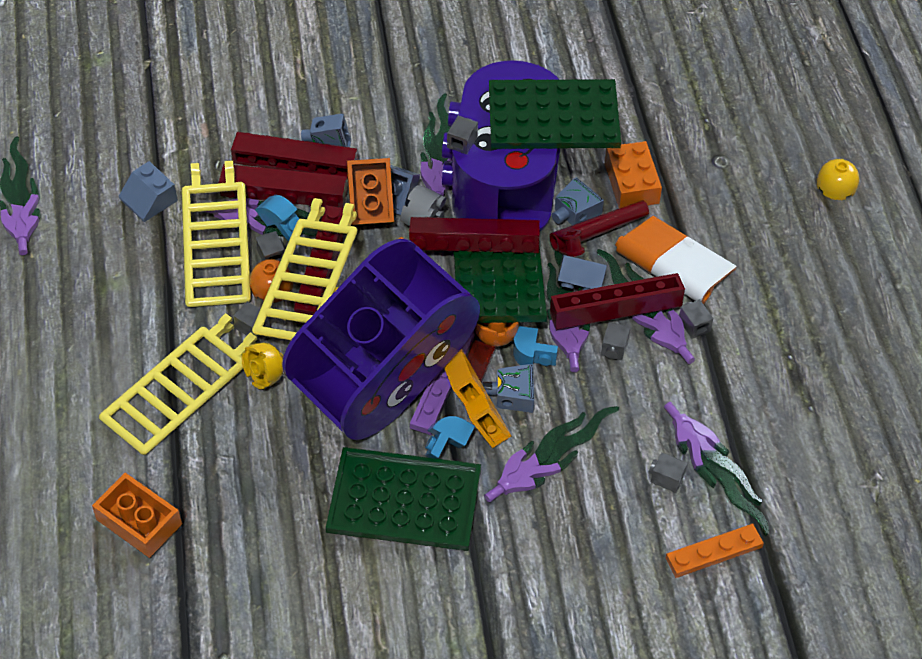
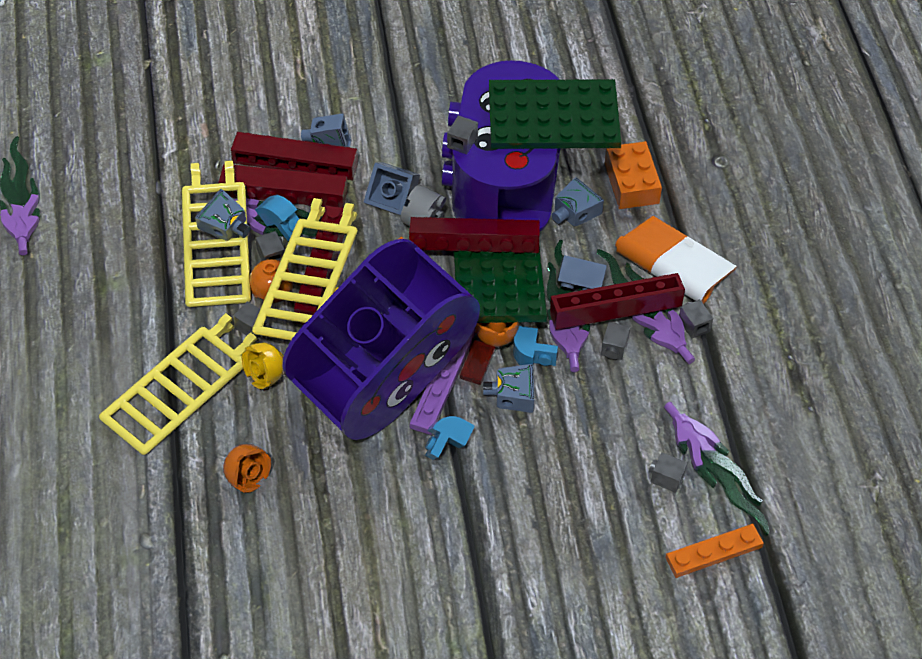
orange brick [92,473,182,558] -> none
sand blue slope [119,161,178,222] -> none
dark green plate [325,447,481,551] -> none
orange brick [347,158,394,225] -> none
clear green piece [420,93,452,196] -> none
light orange slope [444,349,512,448] -> none
piece [484,406,619,503] -> none
dark red axle [549,200,649,257] -> none
yellow cylinder [816,159,859,200] -> none
none -> sand blue torso [195,189,251,241]
none -> orange cylinder [223,444,271,493]

